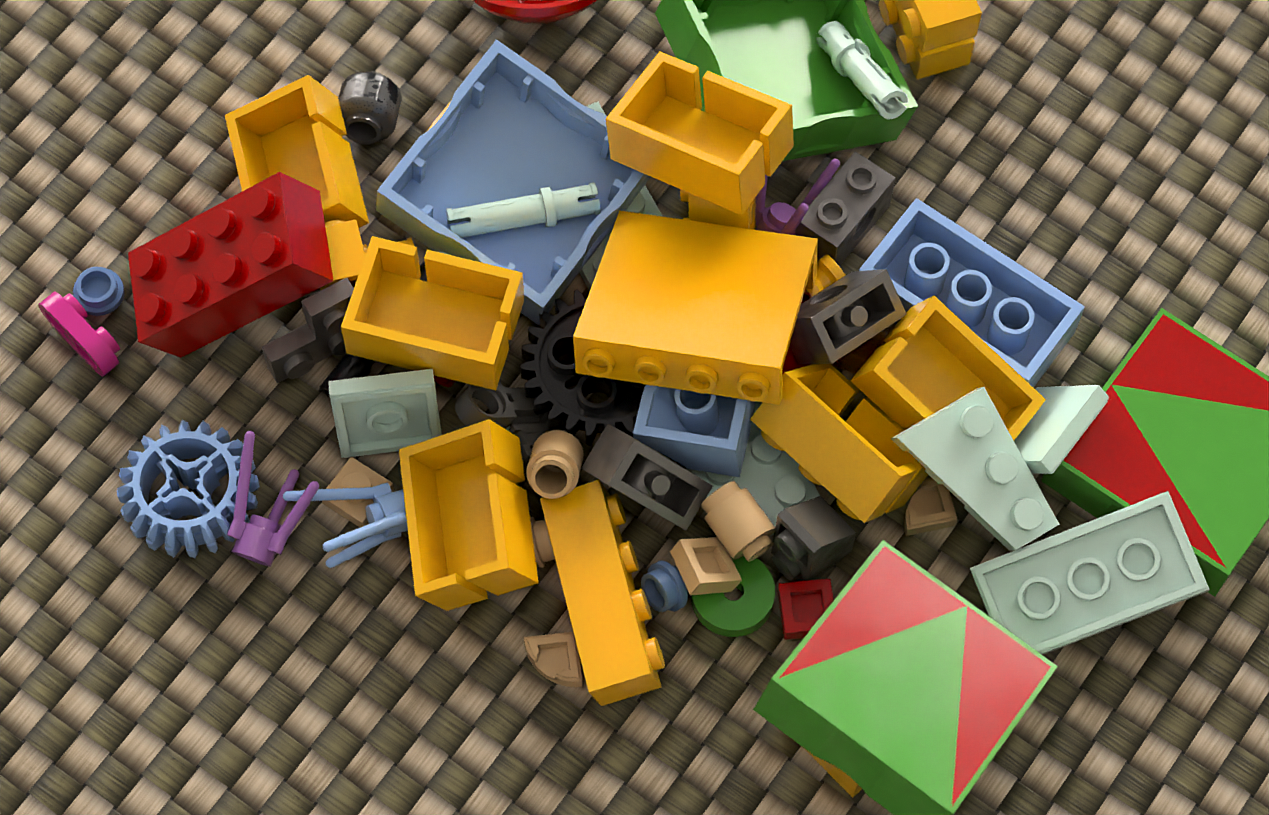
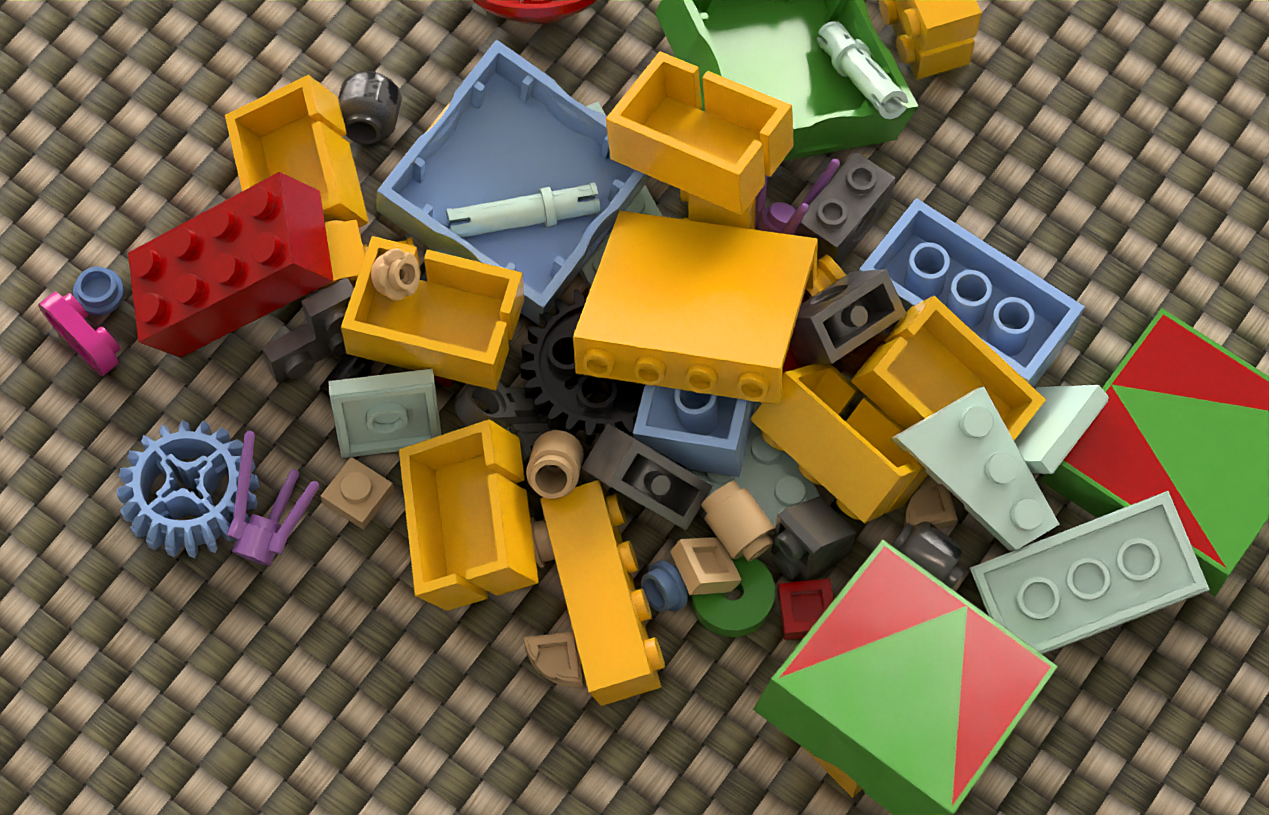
light blue plant [283,482,408,568] -> none
none -> tan plate [371,248,420,301]
none -> dark grey head [891,521,964,589]

